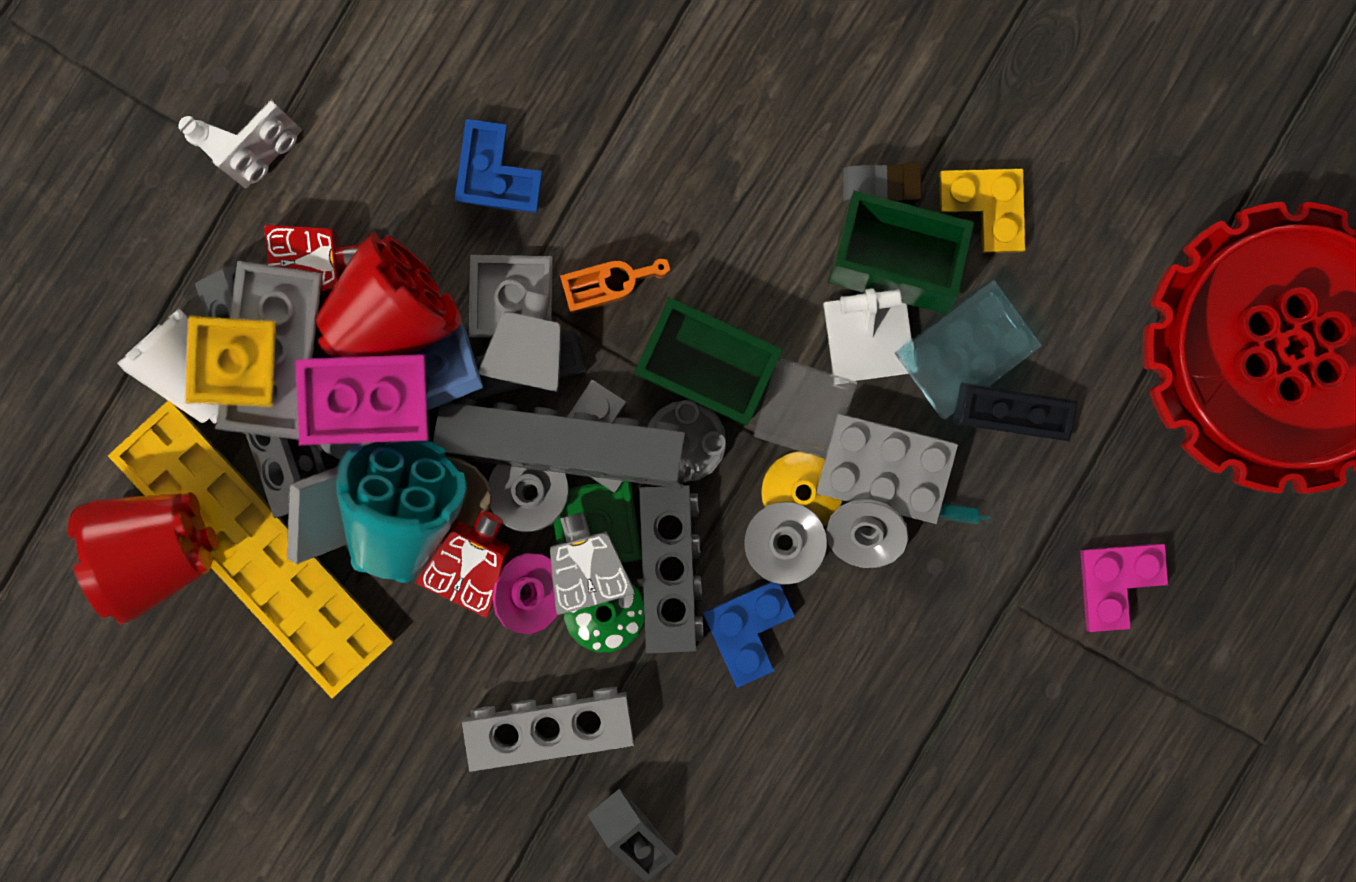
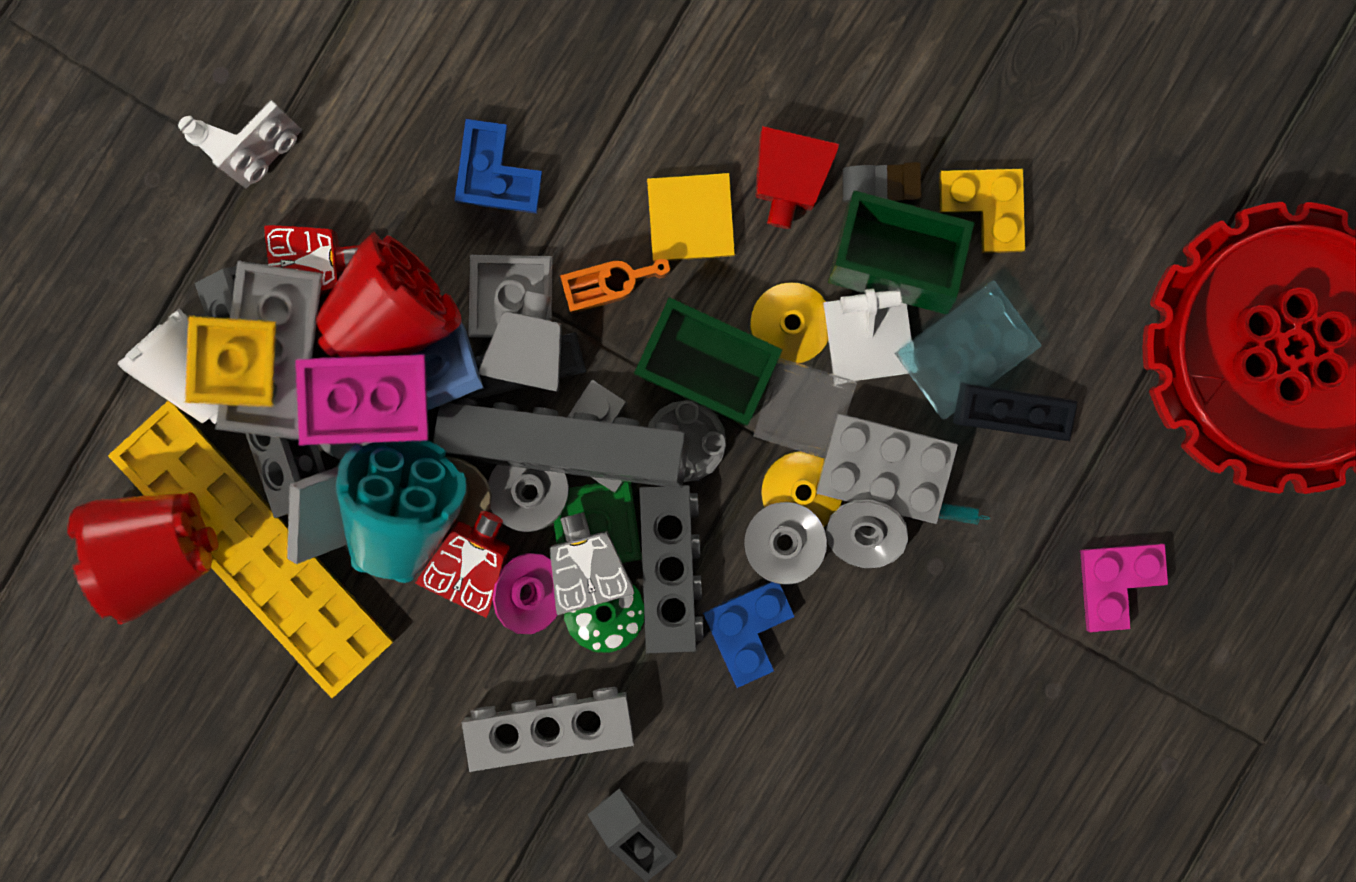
none -> yellow tile [647,173,735,262]
none -> yellow dish [750,282,828,364]
none -> red torso [756,126,839,229]

